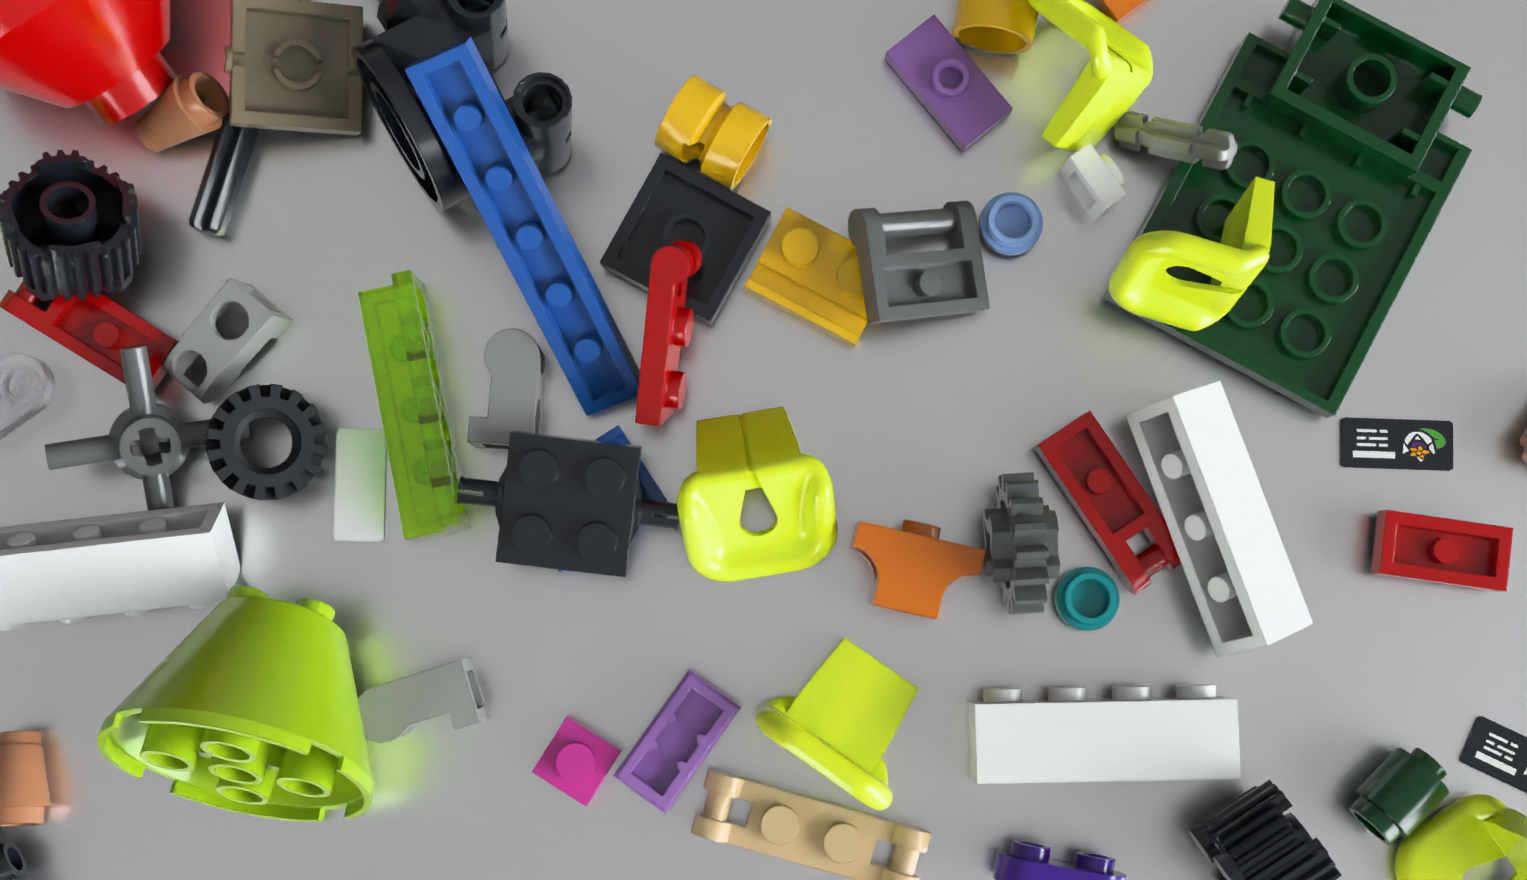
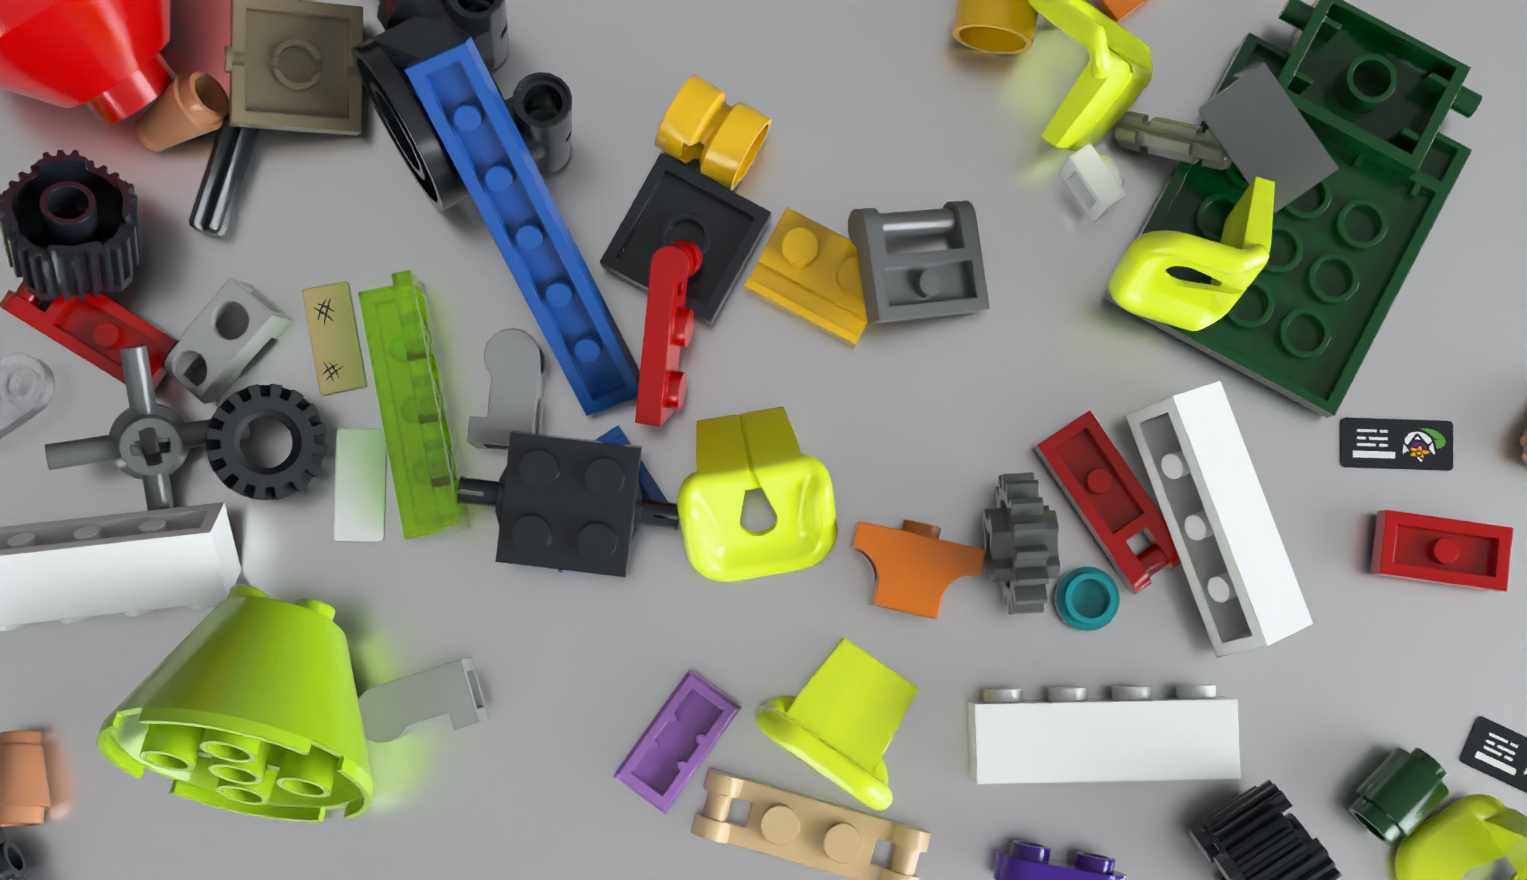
dark pink plate [532,715,623,806] -> none
medium lavender plate [885,15,1013,152] -> none
light blue plate [979,192,1043,256] -> none
none -> tan sticker [302,281,366,395]
none -> dark grey panel [1198,60,1339,213]

